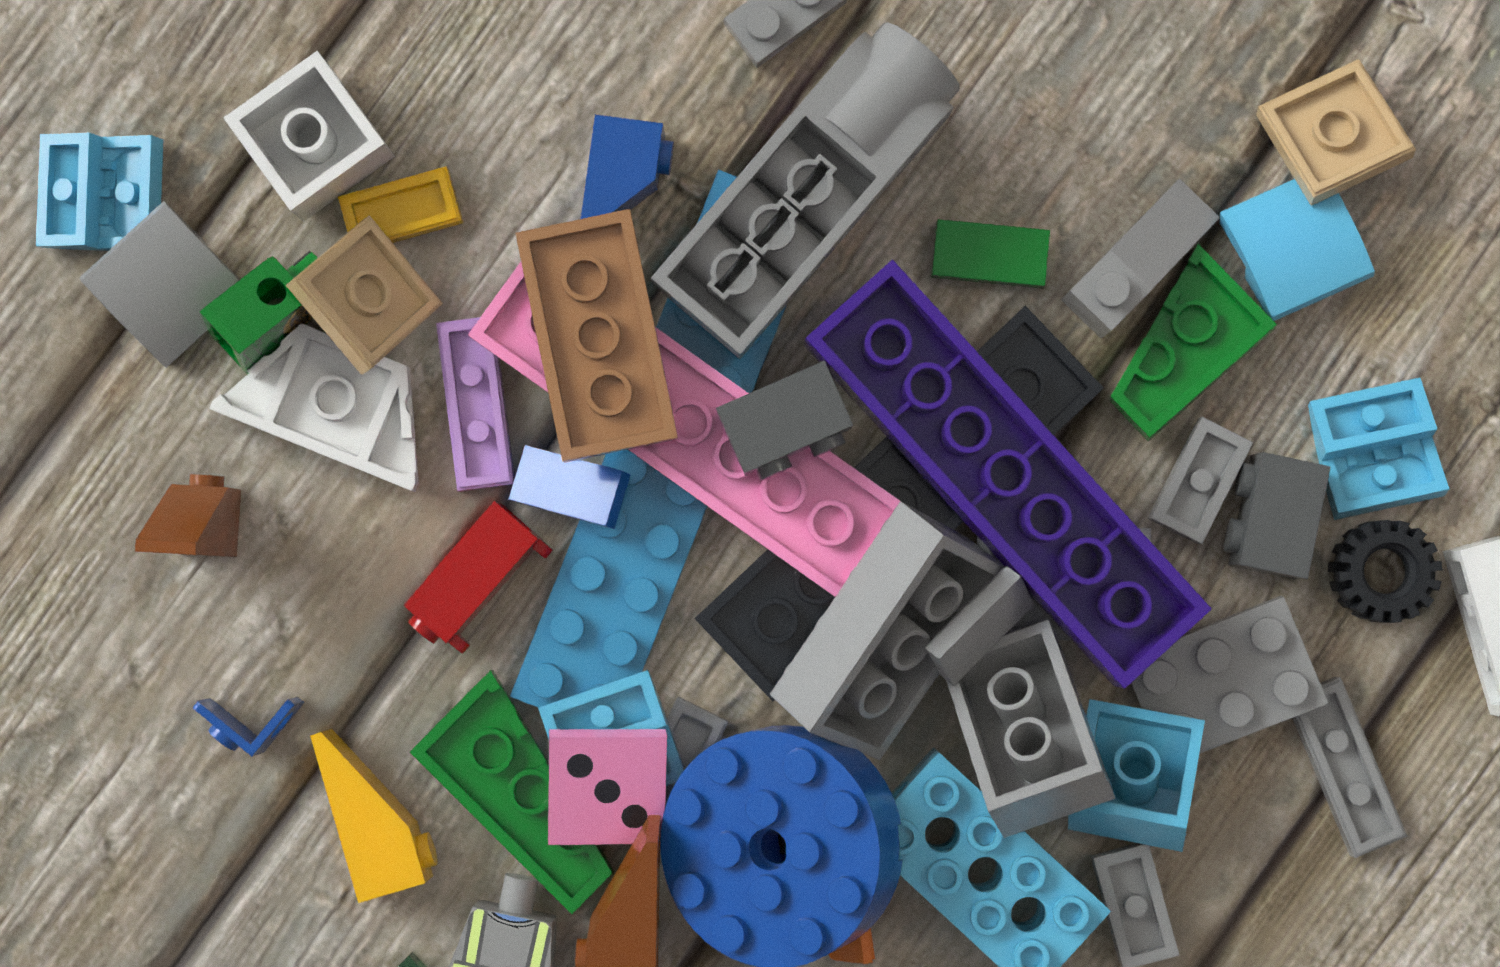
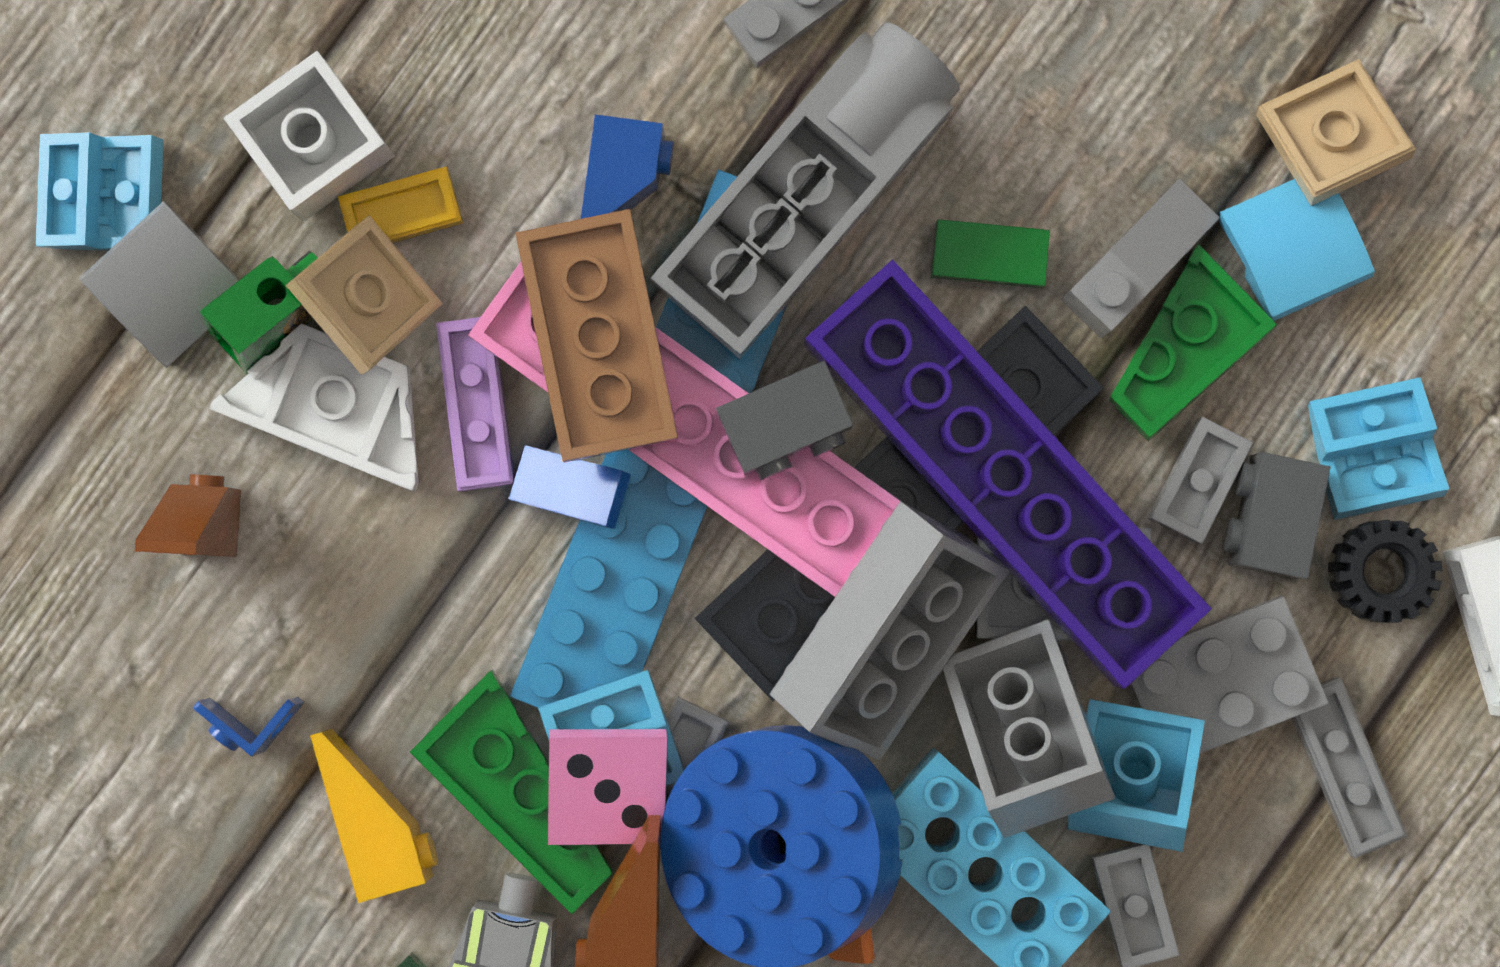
red brick [403,501,553,654] -> none
light grey tile [925,566,1034,686] -> none

